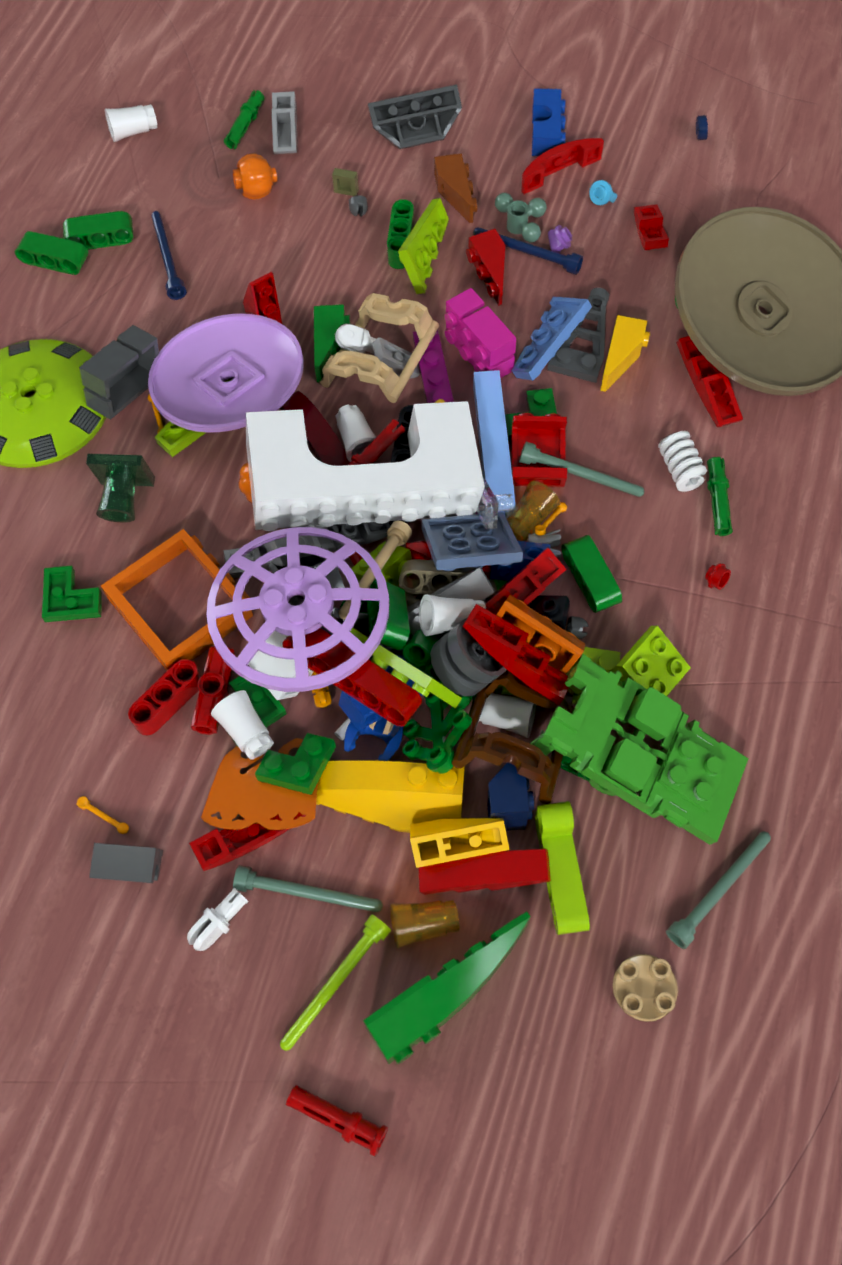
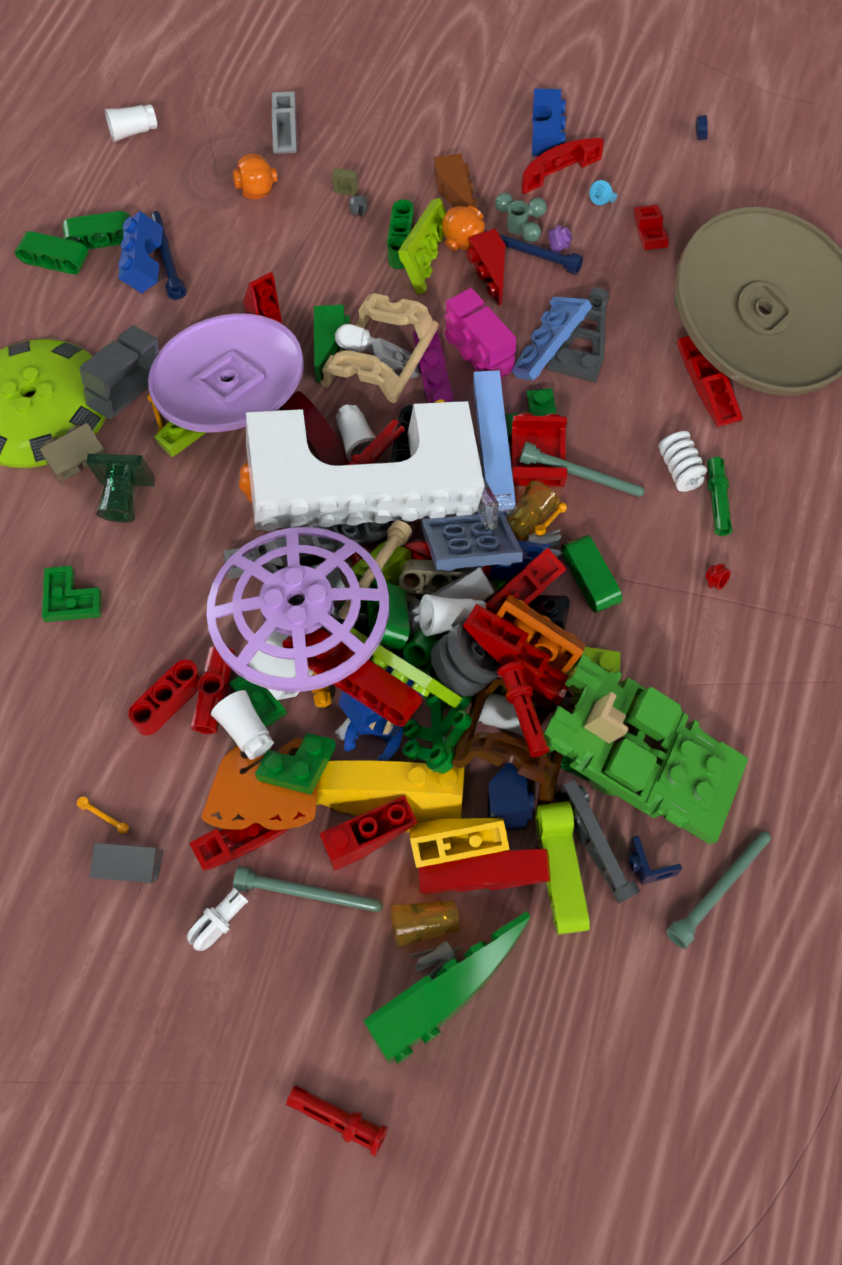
orange window [101,529,253,671] -> none
green pin [224,90,265,149] -> none
lime piece [280,914,391,1051] -> none
dark grey wedge [368,84,462,149] -> none
dark grey hinge [566,616,589,639] -> none
yellow slope [600,315,650,392] -> none
tan dish [613,954,678,1022] -> none
lime plate [616,625,691,696] -> none
none -> dark tan piece [40,423,106,483]
none -> blue arch [118,211,163,293]
none -> red slope [319,795,418,871]
none -> light grey piece [410,941,460,980]
none -> orange plant [442,205,485,252]
none -> red pin [497,661,550,757]
none -> dark grey plate [554,779,640,904]
none -> tan panel [584,692,628,744]
none -> dark blue bracket [628,835,682,885]

